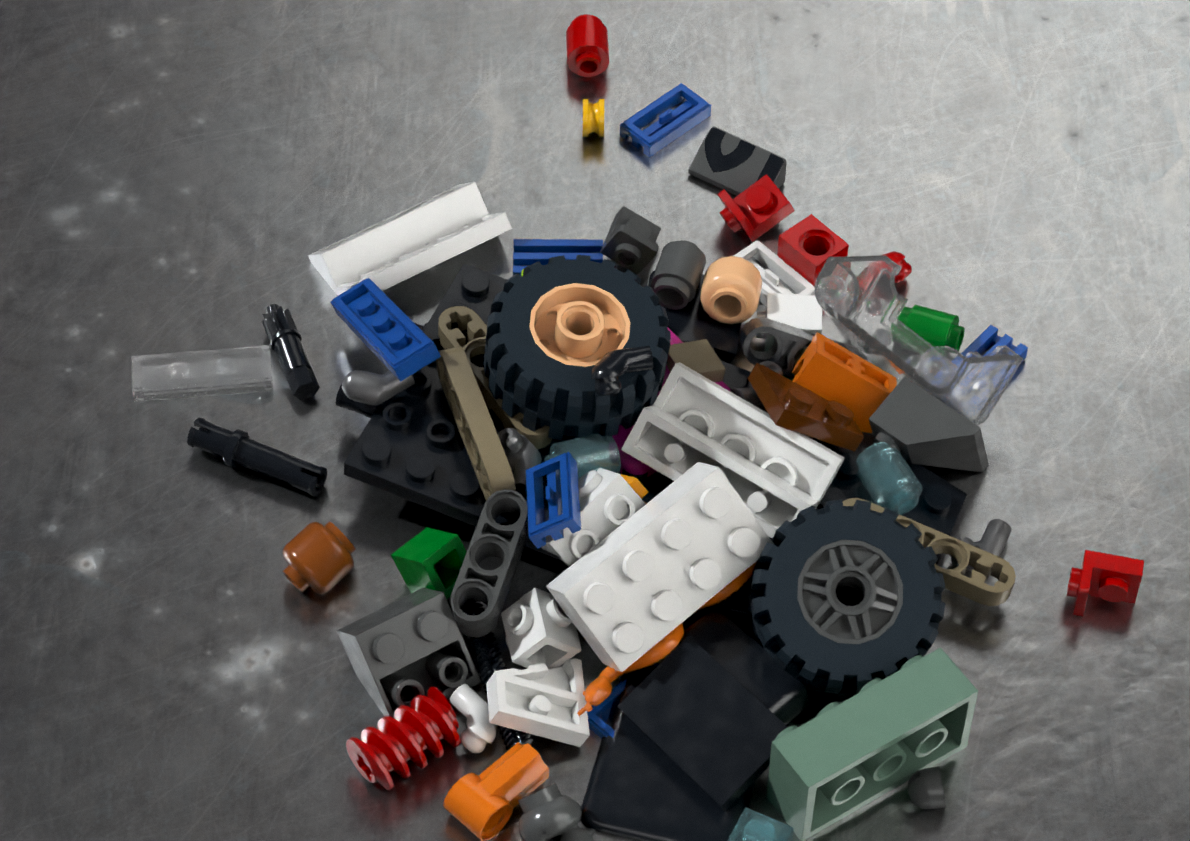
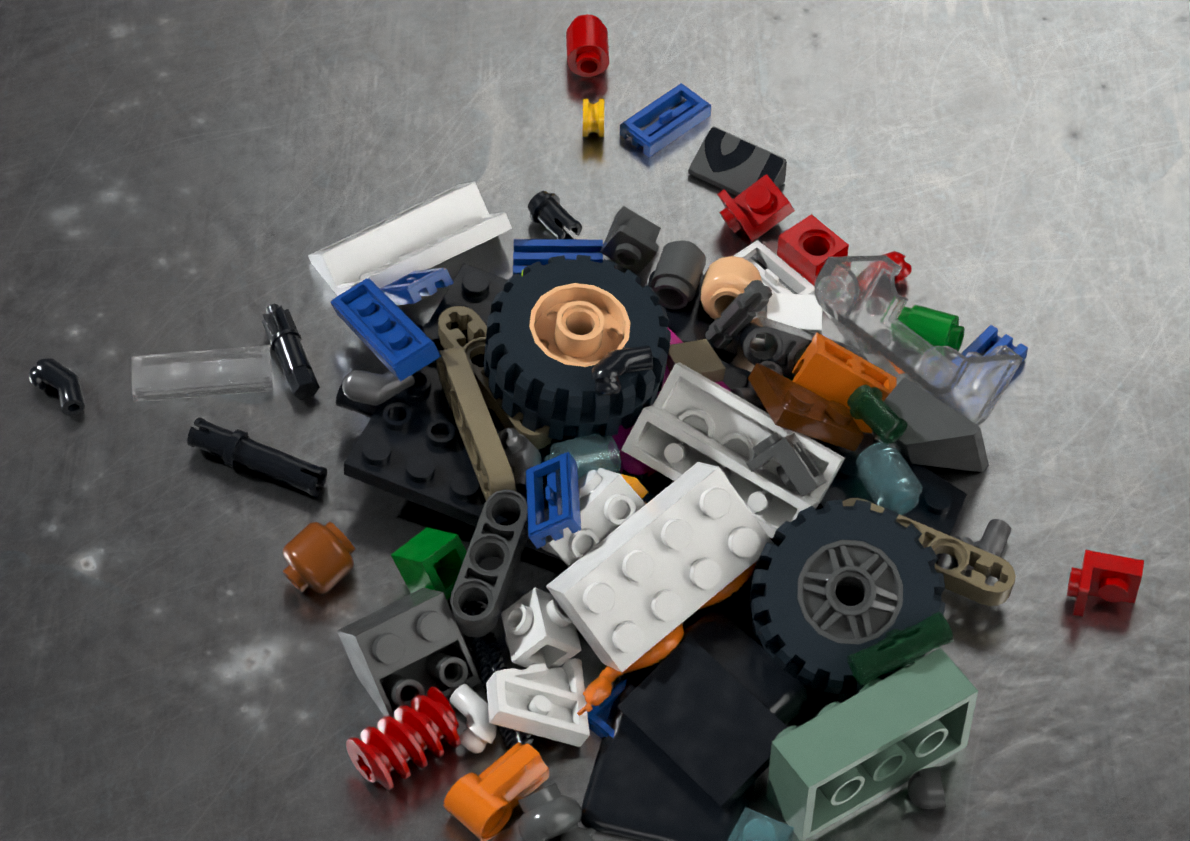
none -> black arm [29,358,85,415]
none -> blue tile [380,268,453,305]
none -> black pin [528,191,582,239]
none -> dark grey axle [705,280,772,349]
none -> dark grey bracket [746,432,827,497]
none -> clear green pin [847,385,908,445]
none -> clear green pin [847,612,954,686]

